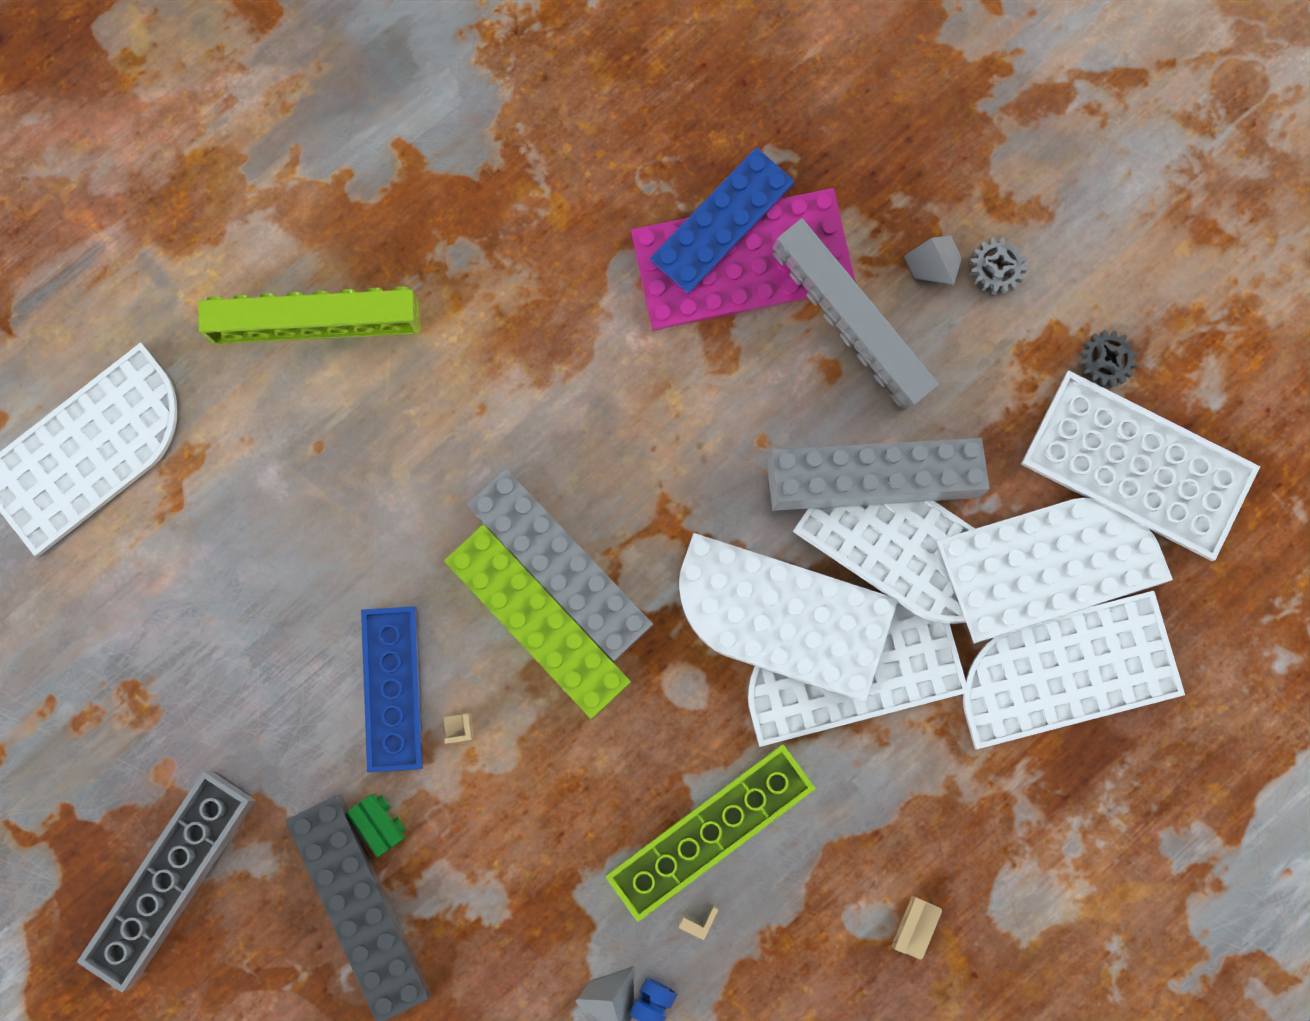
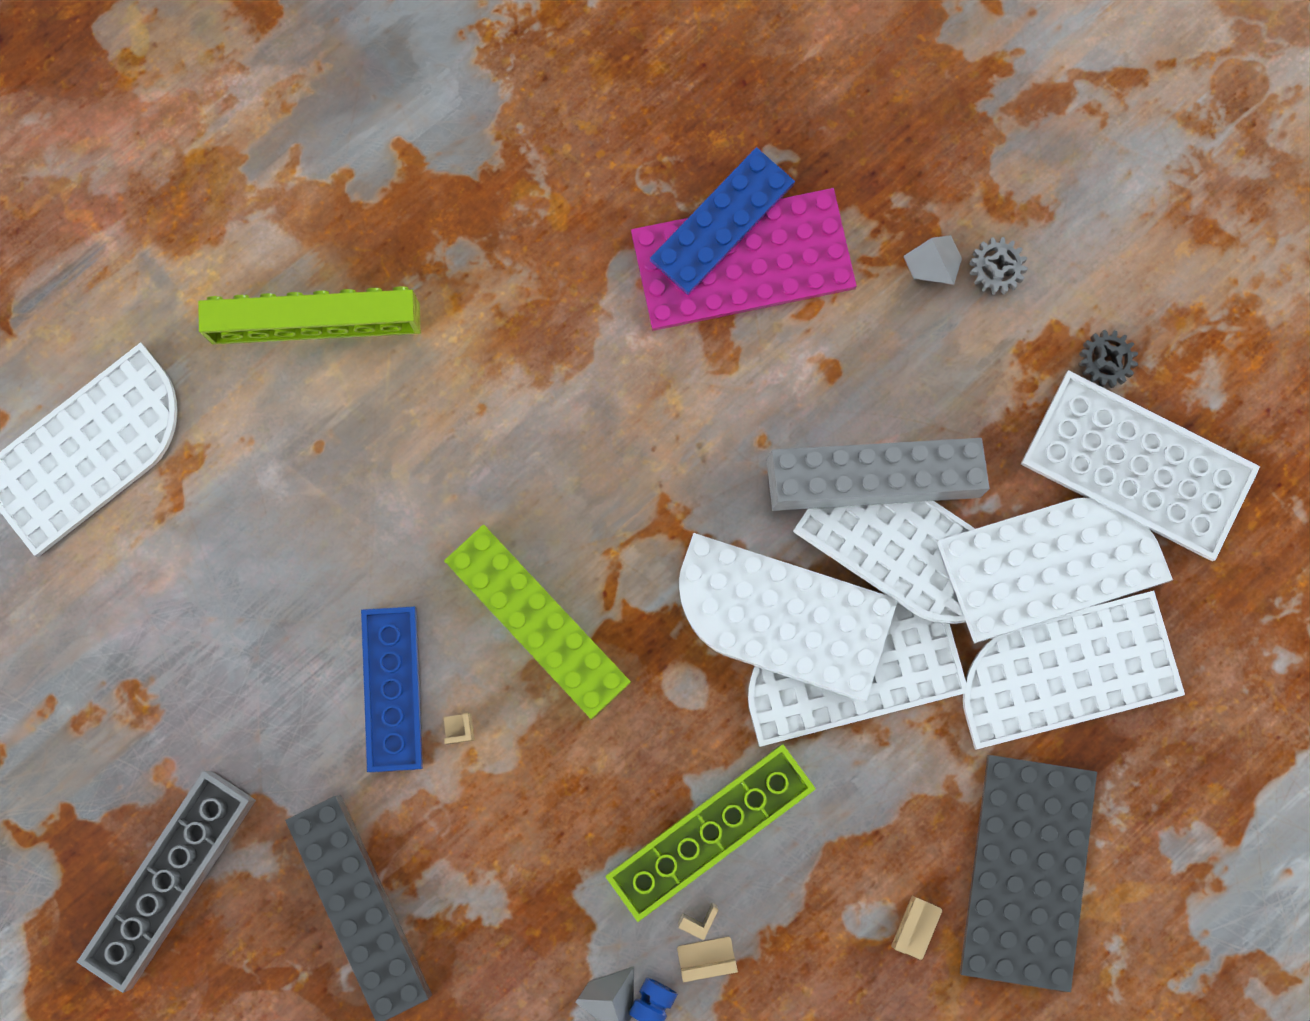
green brick [346,793,407,858] -> none
light grey brick [466,469,653,663] -> none
light grey brick [772,218,939,409] -> none
none -> tan panel [677,936,738,983]
none -> dark grey plate [960,755,1097,992]

